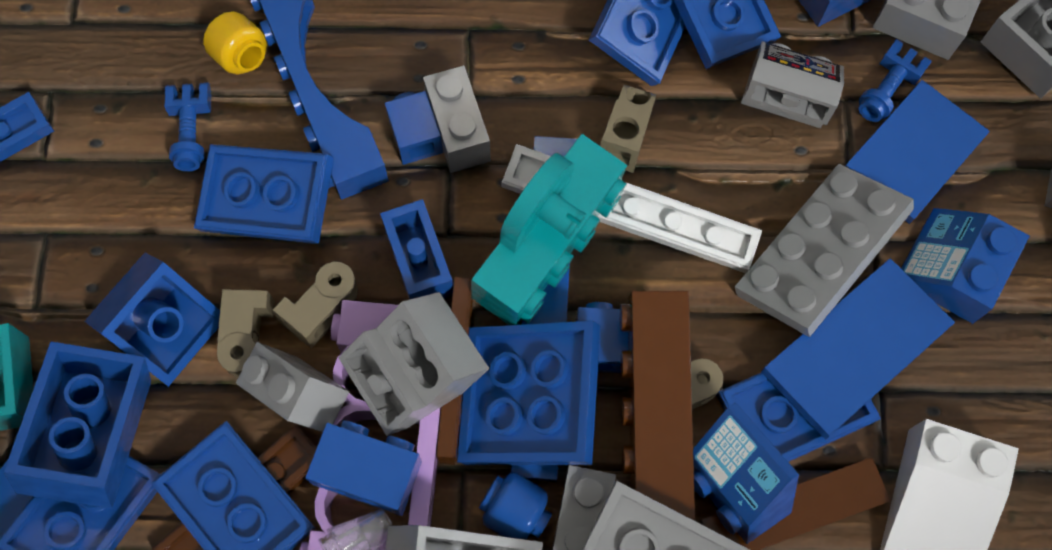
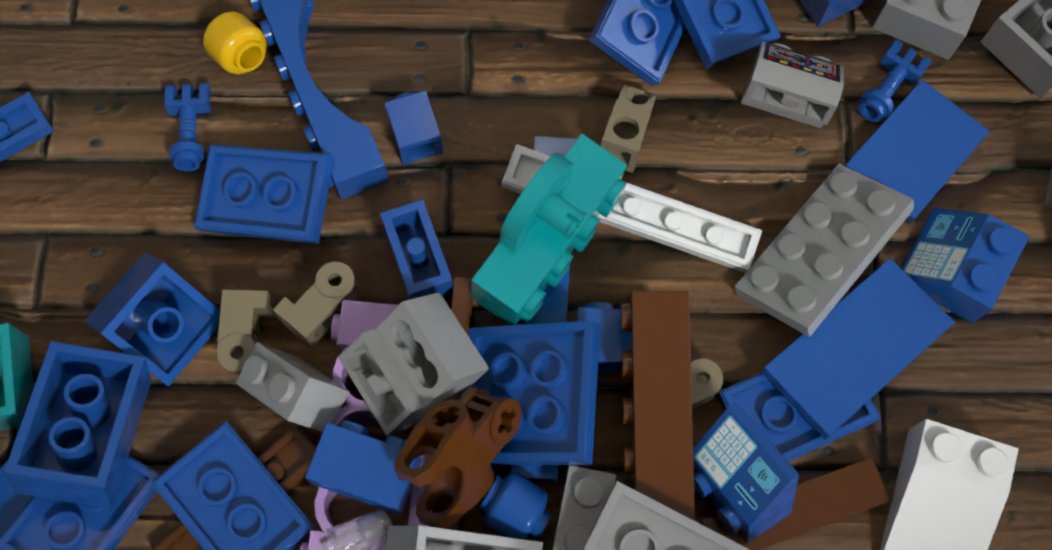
light grey brick [423,65,491,173] -> none
none -> reddish brown piece [394,386,522,529]

